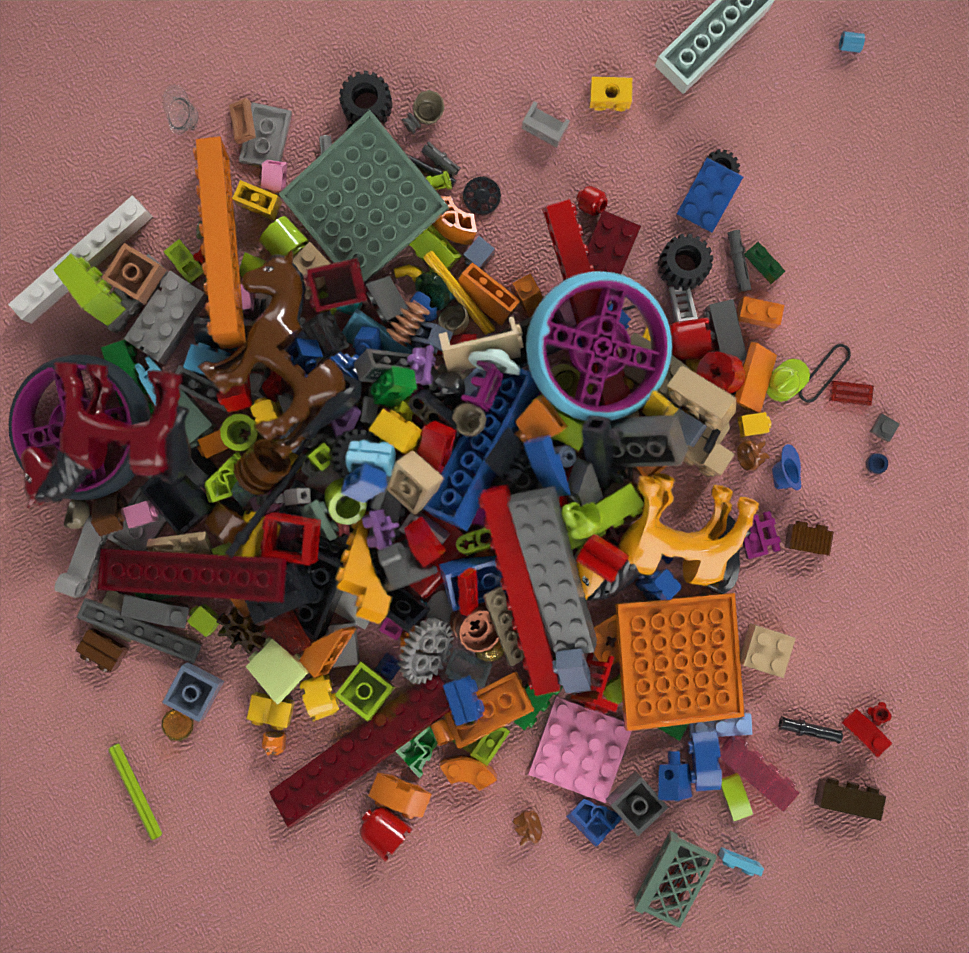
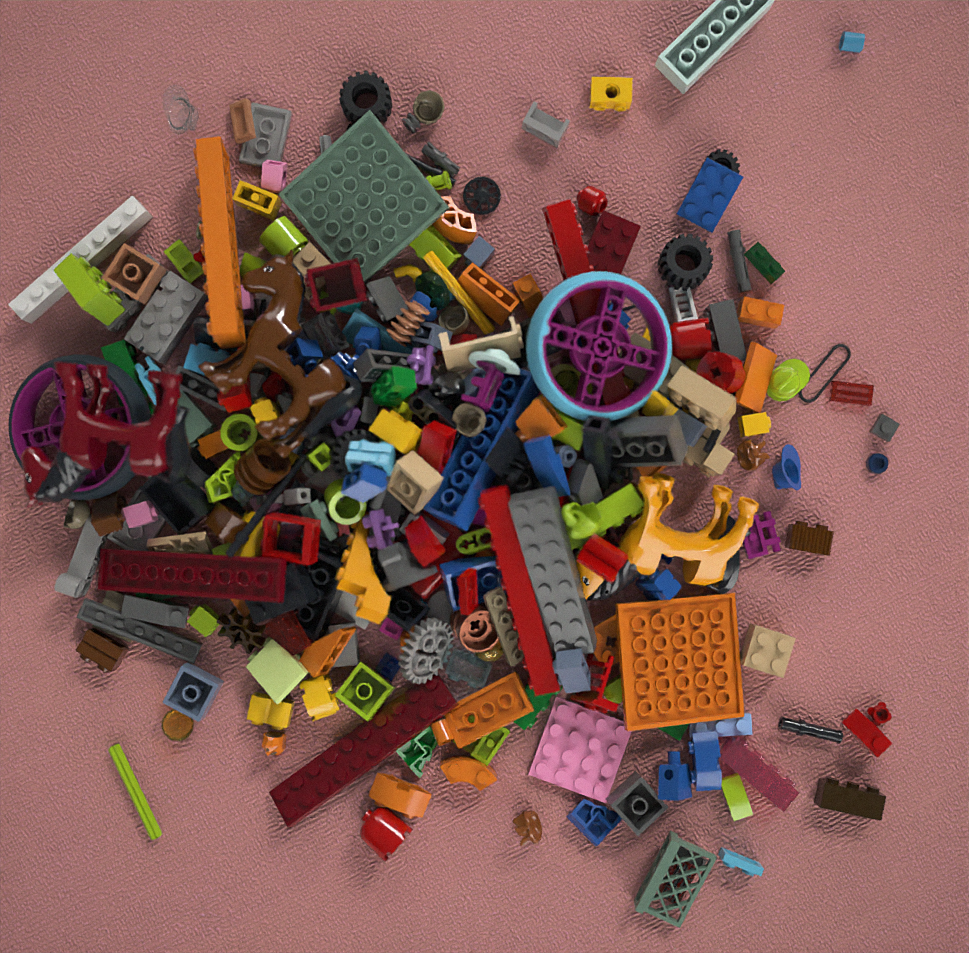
blue brick [443,675,484,726] -> none

